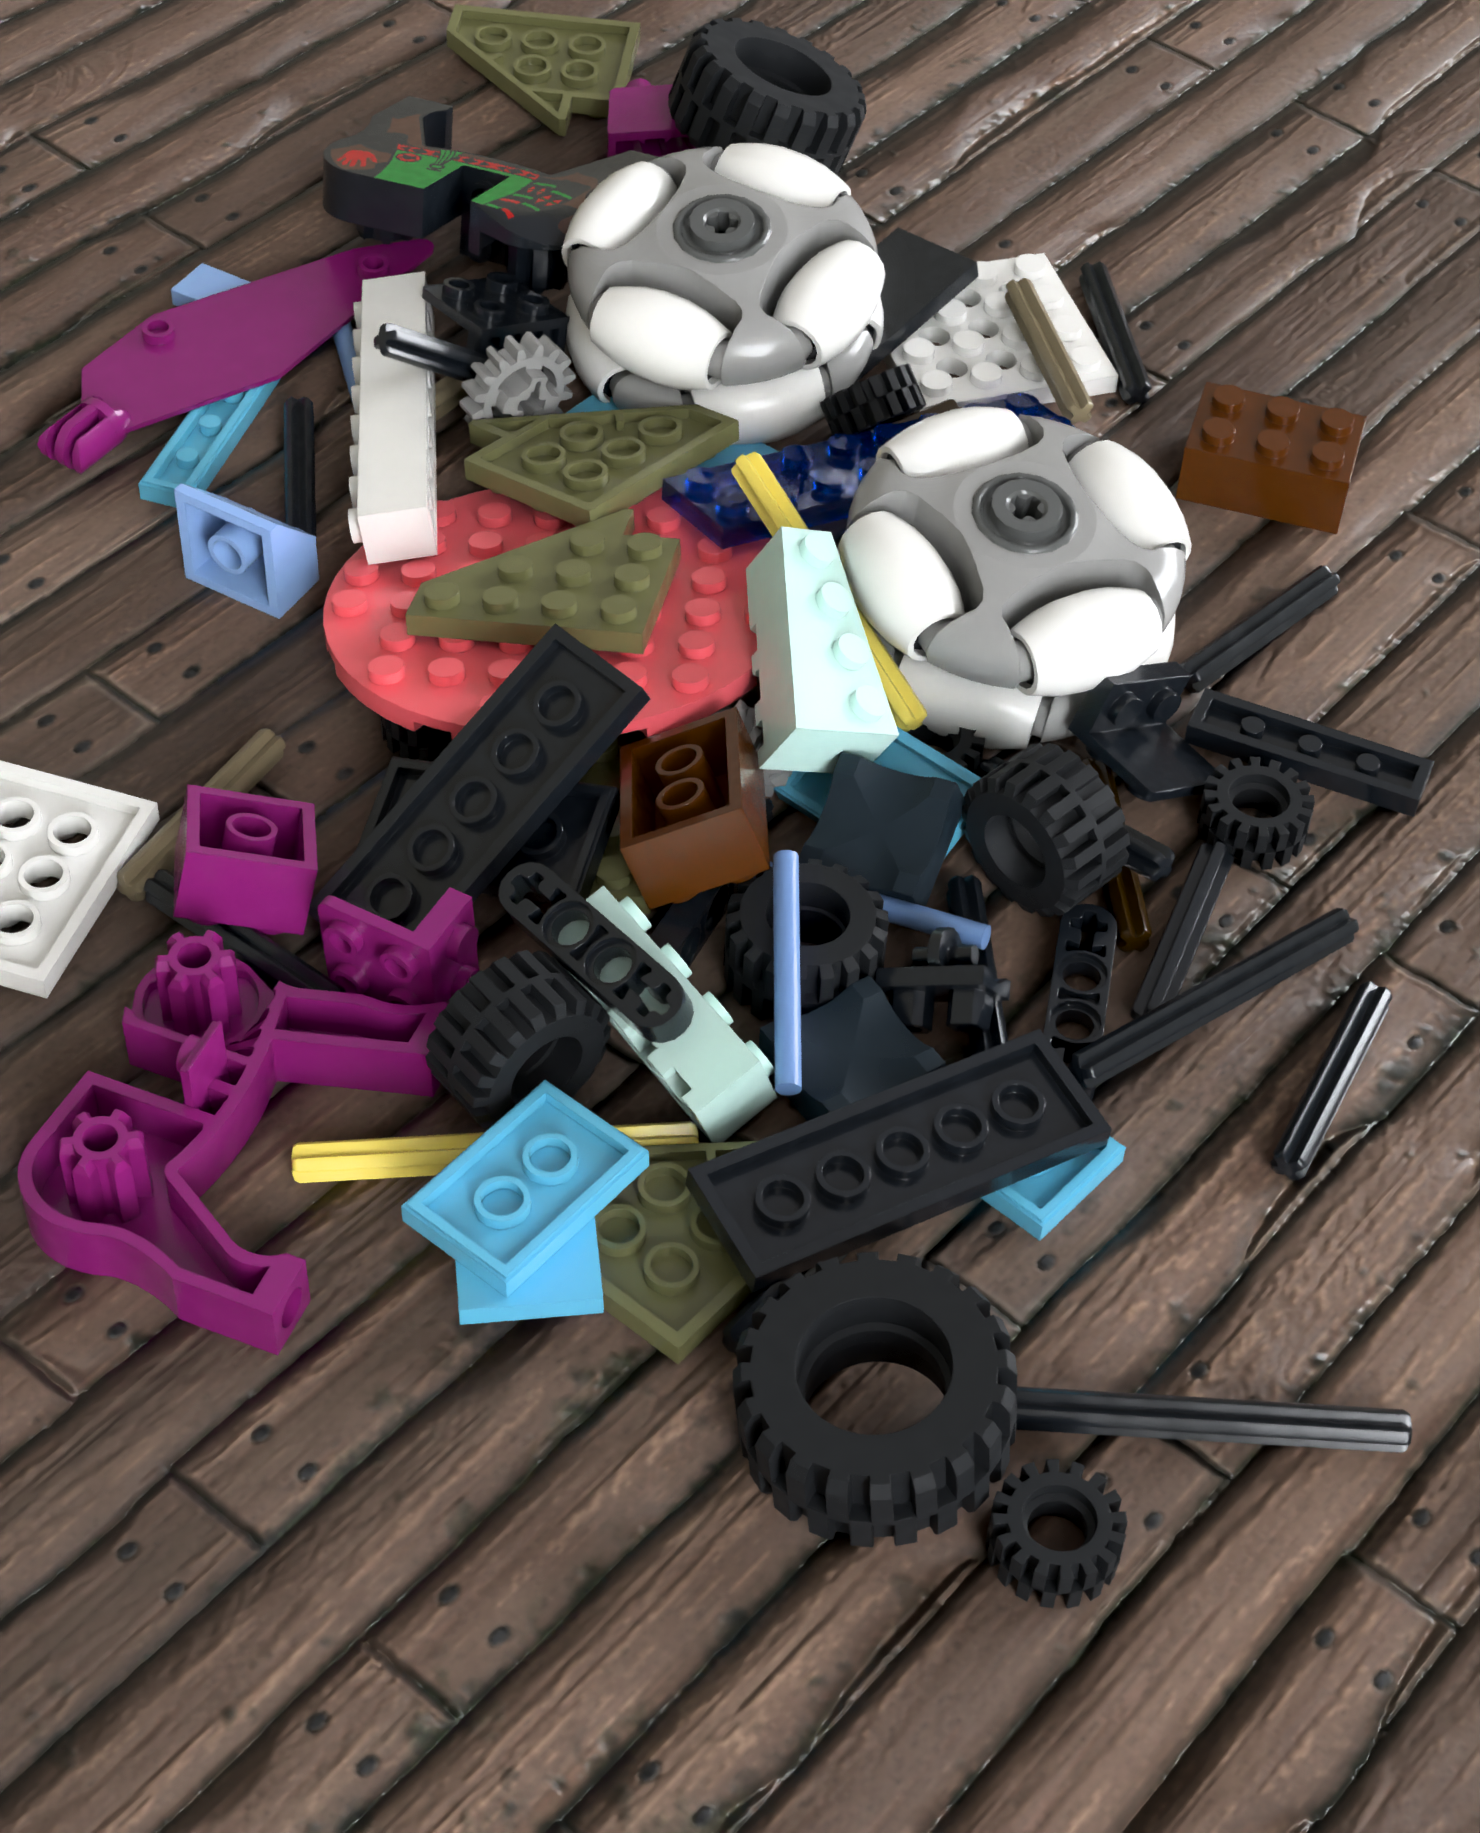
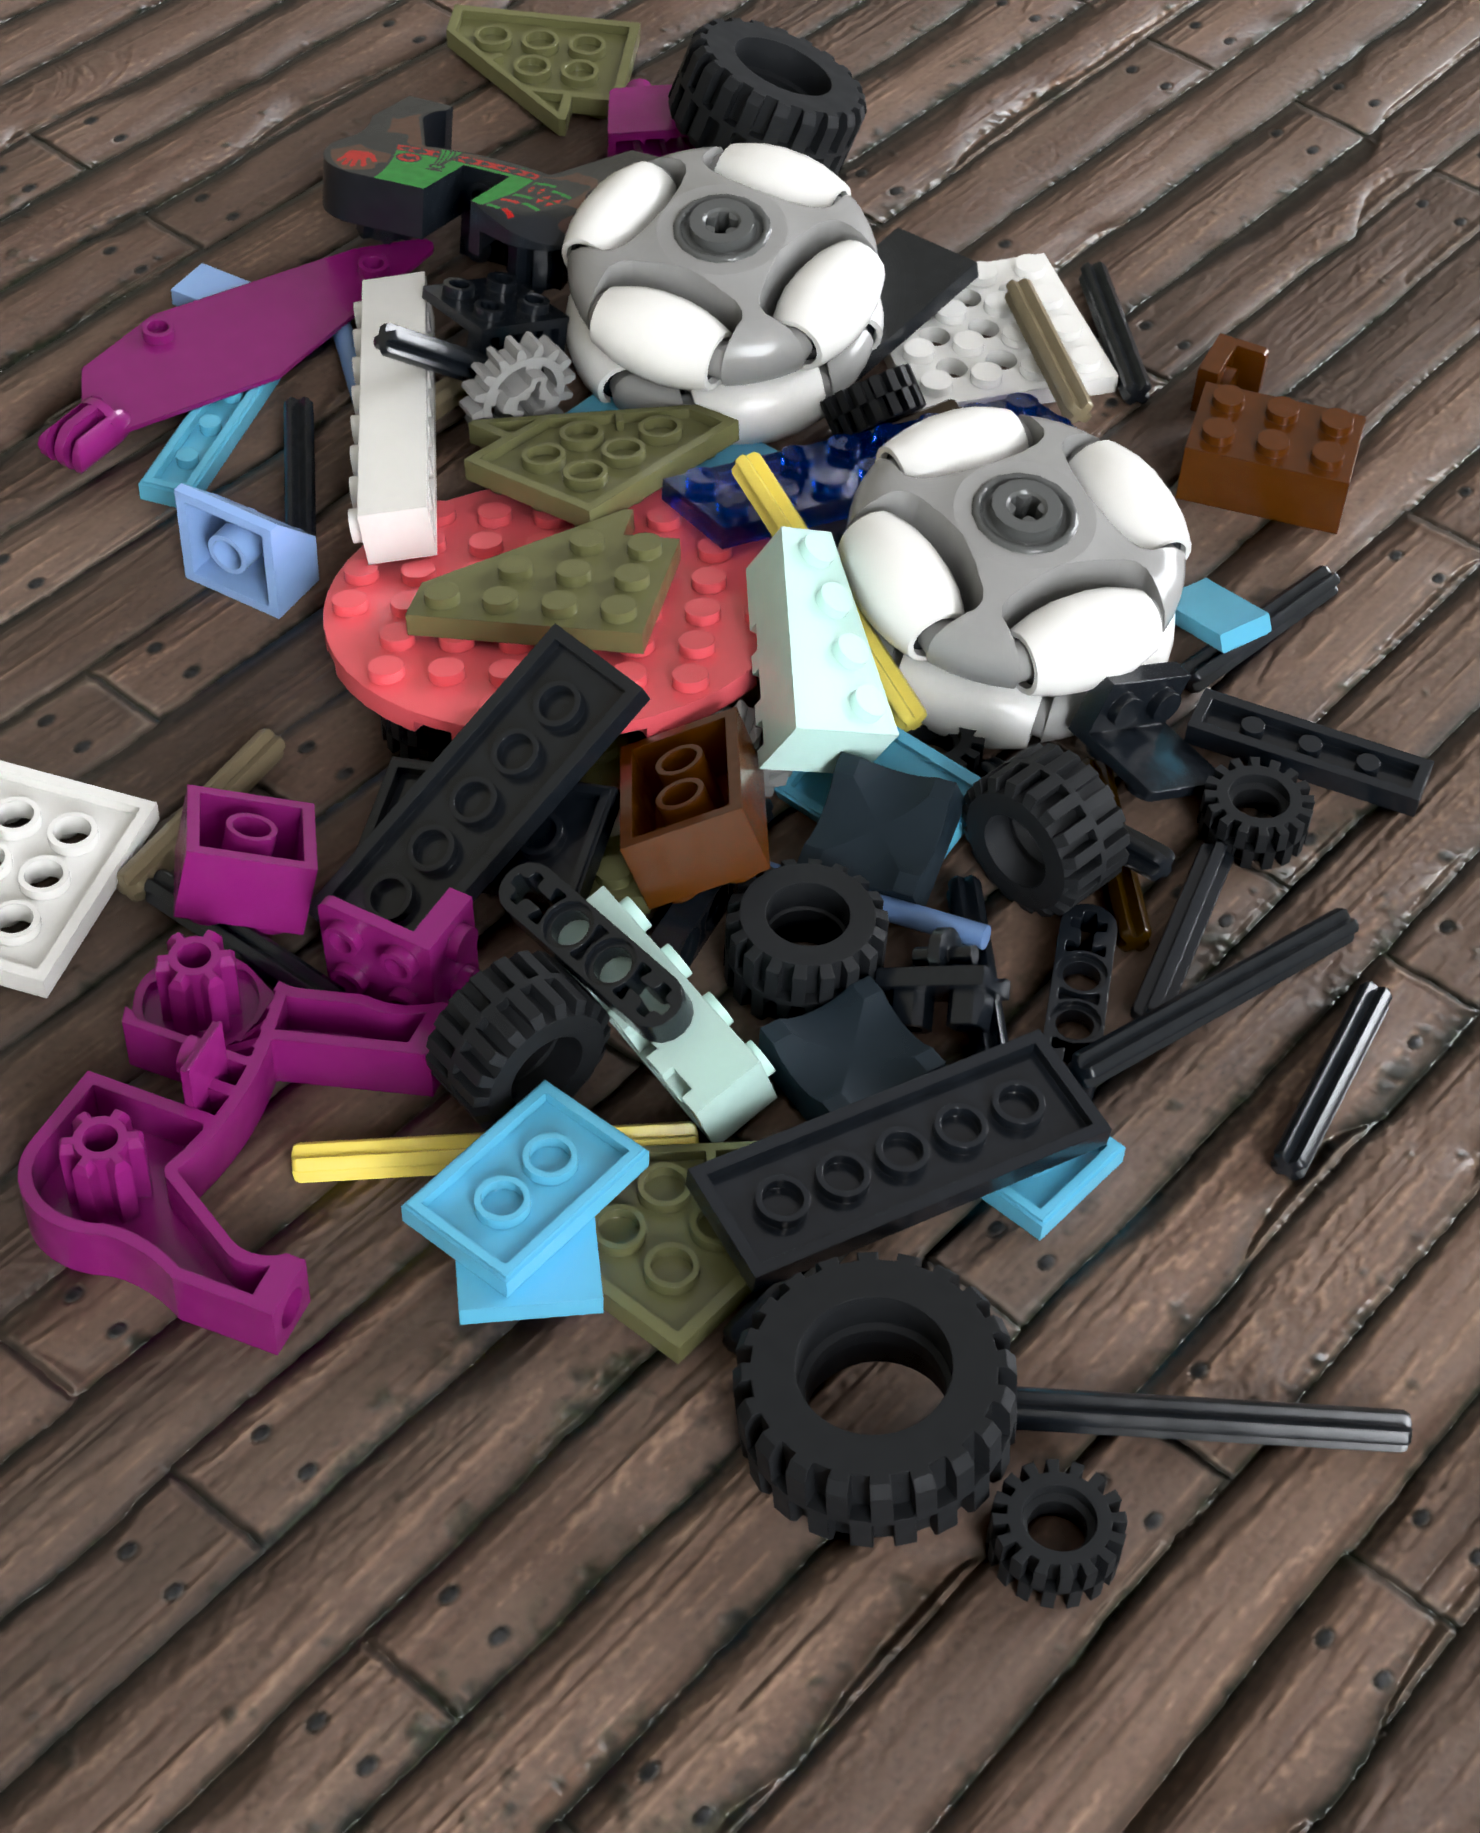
medium blue bar [773,850,802,1096] -> none
none -> medium azure tile [1175,578,1272,653]
none -> reddish brown bracket [1190,333,1269,412]

